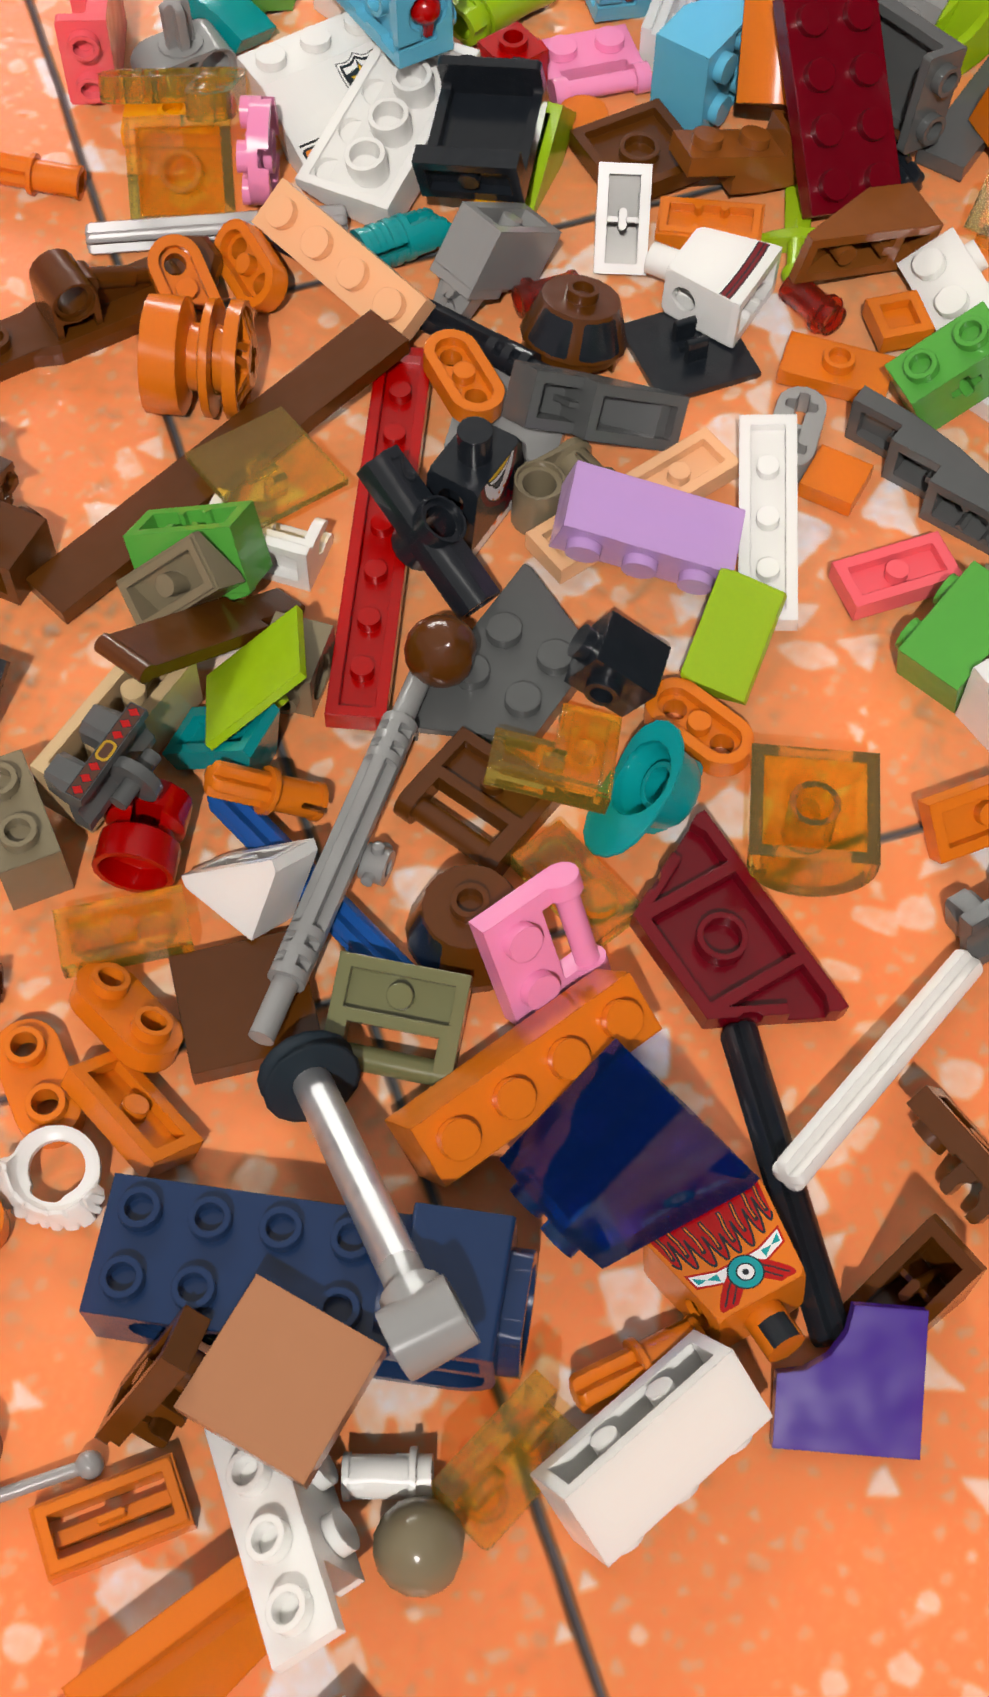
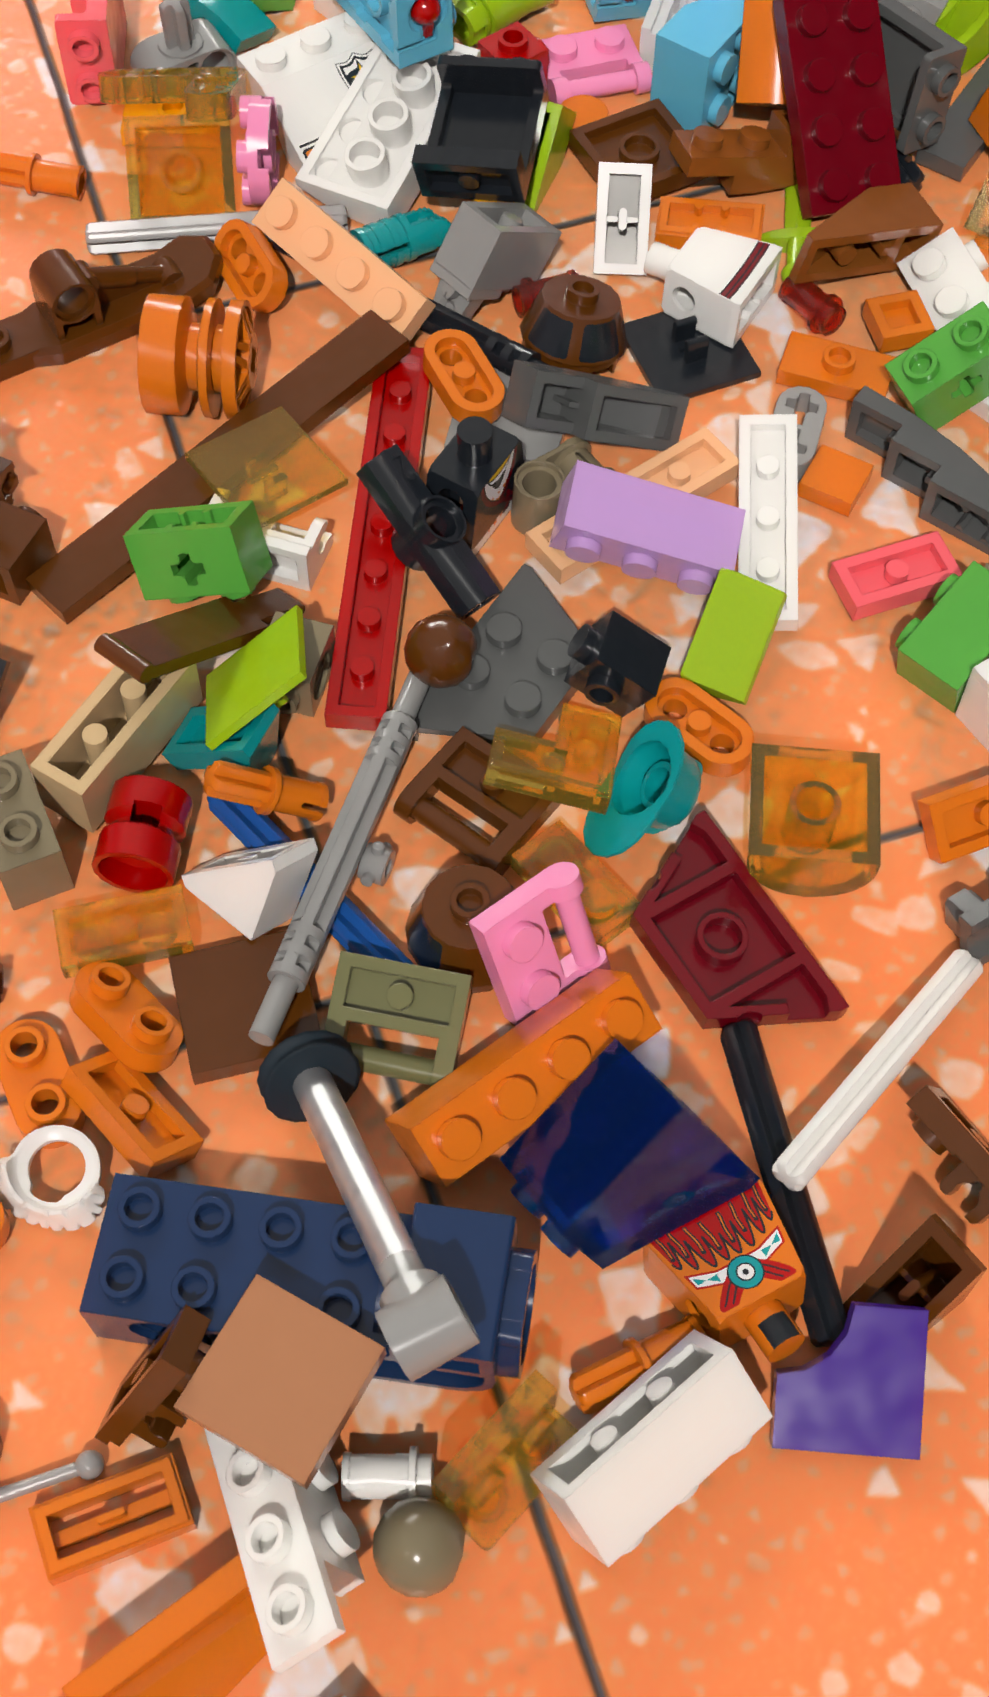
dark grey hips [44,701,163,831] -> none
dark tan slope [116,531,245,625] -> none
orange plate [147,234,226,315] -> none

